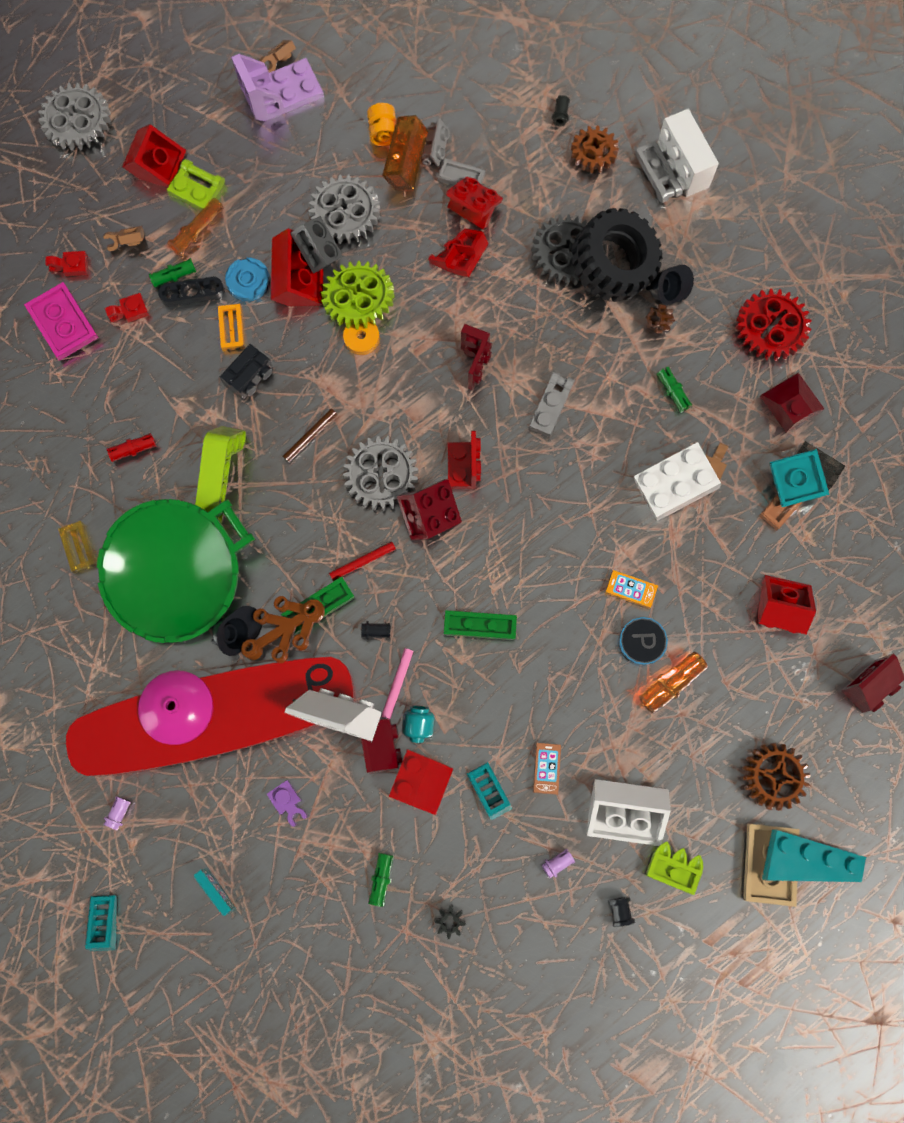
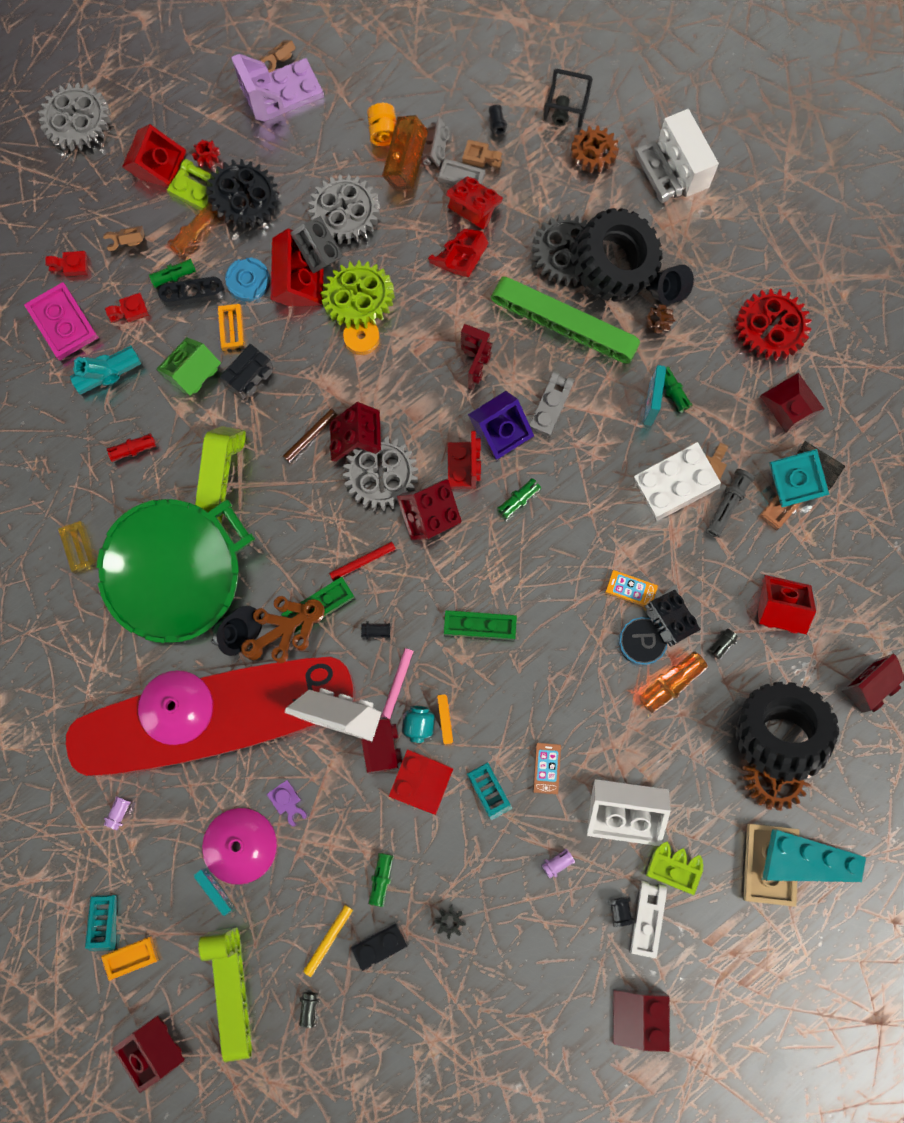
none -> teal piece [70,345,142,395]
none -> light orange tile [101,936,159,981]
none -> dark red slope [112,1015,185,1093]
none -> bright green slope [156,337,221,396]
none -> red gear [192,139,221,169]
none -> lime beam [199,927,252,1062]
none -> dark pink dish [202,808,277,885]
none -> black gear [206,159,279,228]
none -> pearl dark grey pin [299,992,320,1028]
none -> yellow bar [303,904,353,977]
none -> dark red bracket [329,401,381,462]
none -> black brick [350,920,409,971]
none -> light orange tile [437,694,453,746]
none -> medium nougat plate [462,140,502,168]
none -> dark purple slope [468,391,534,460]
none -> black pin [488,104,507,135]
none -> bright green beam [491,276,640,364]
none -> green pin [497,478,541,519]
none -> black piece [543,69,592,128]
none -> dark red slope [613,989,670,1052]
none -> white plate [630,880,667,959]
none -> teal tile [643,365,666,426]
none -> black hinge [645,590,701,647]
none -> dark grey pin [706,469,755,538]
none -> pearl dark grey pin [708,628,738,660]
none -> black tyre [736,682,839,781]

